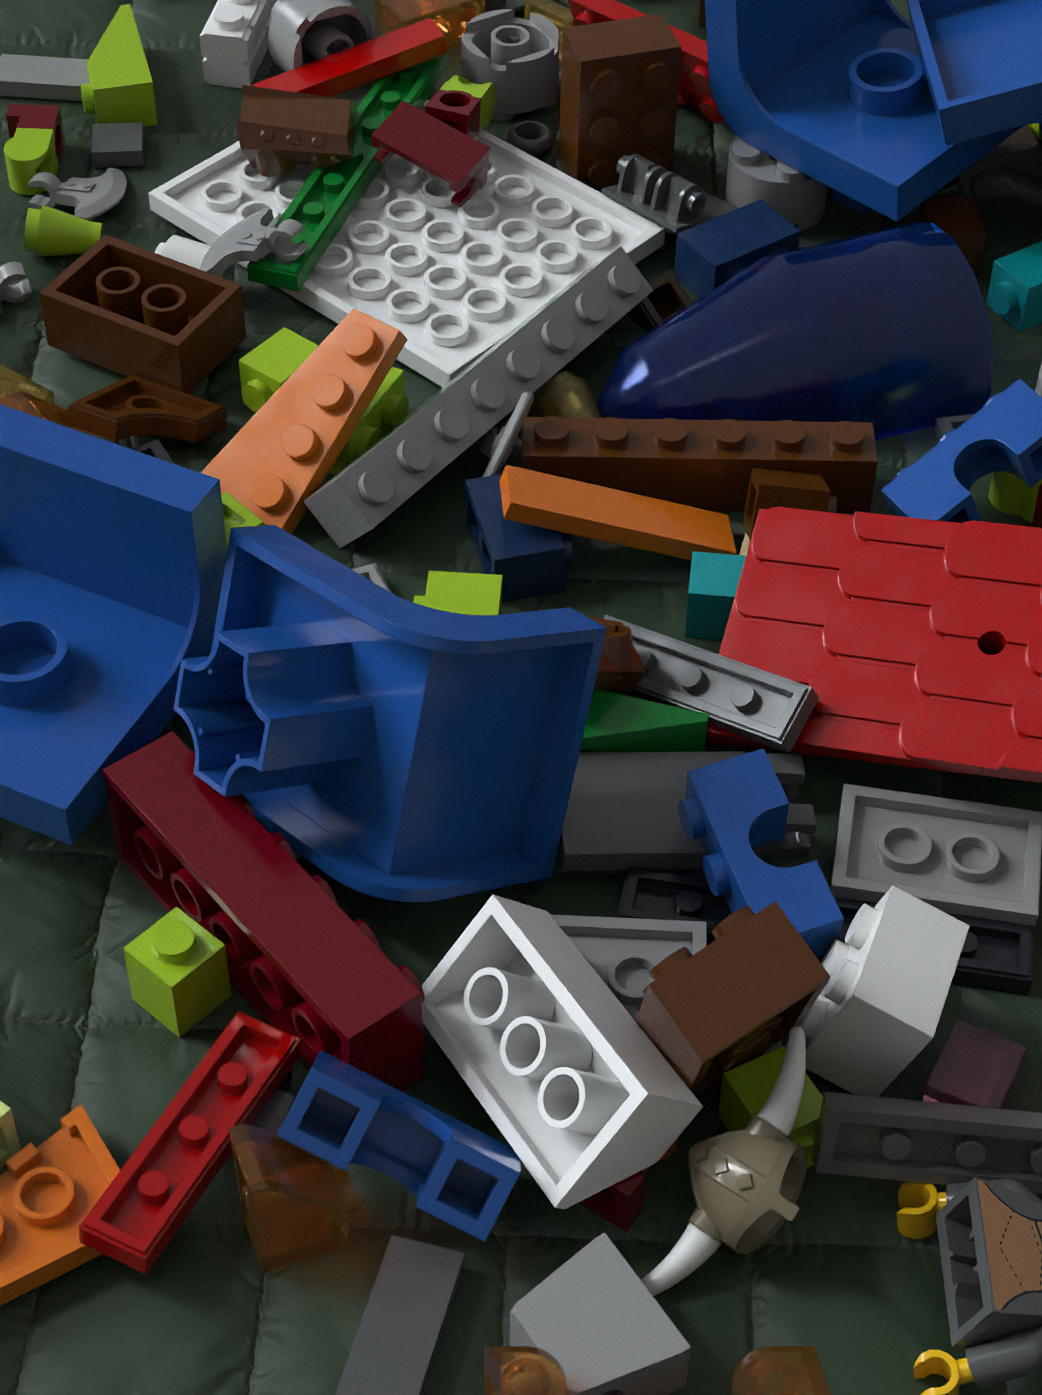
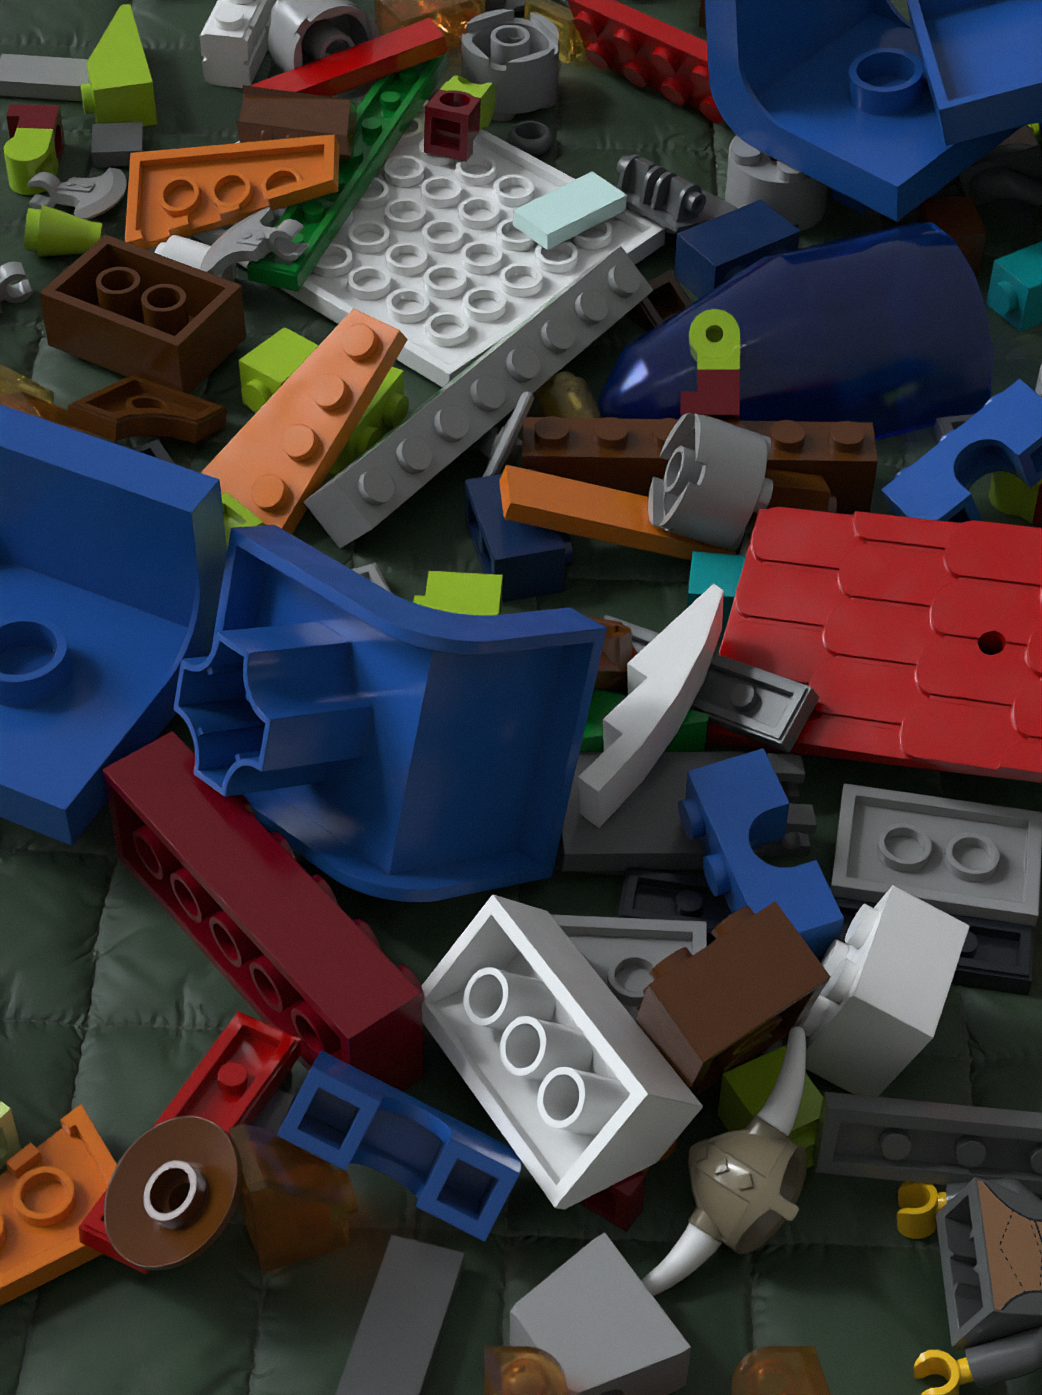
lime brick [123,906,232,1038] -> none
dark red hinge [371,101,490,207] -> none
reddish brown brick [559,14,681,191] -> none
clear pink brick [922,1020,1026,1109] -> none
none -> reddish brown dish [104,1116,242,1271]
none -> orange wing [125,134,339,250]
none -> light aqua tile [513,171,627,250]
none -> white slope [578,584,724,828]
none -> light grey brick [648,413,773,552]
none -> leg [680,309,740,420]

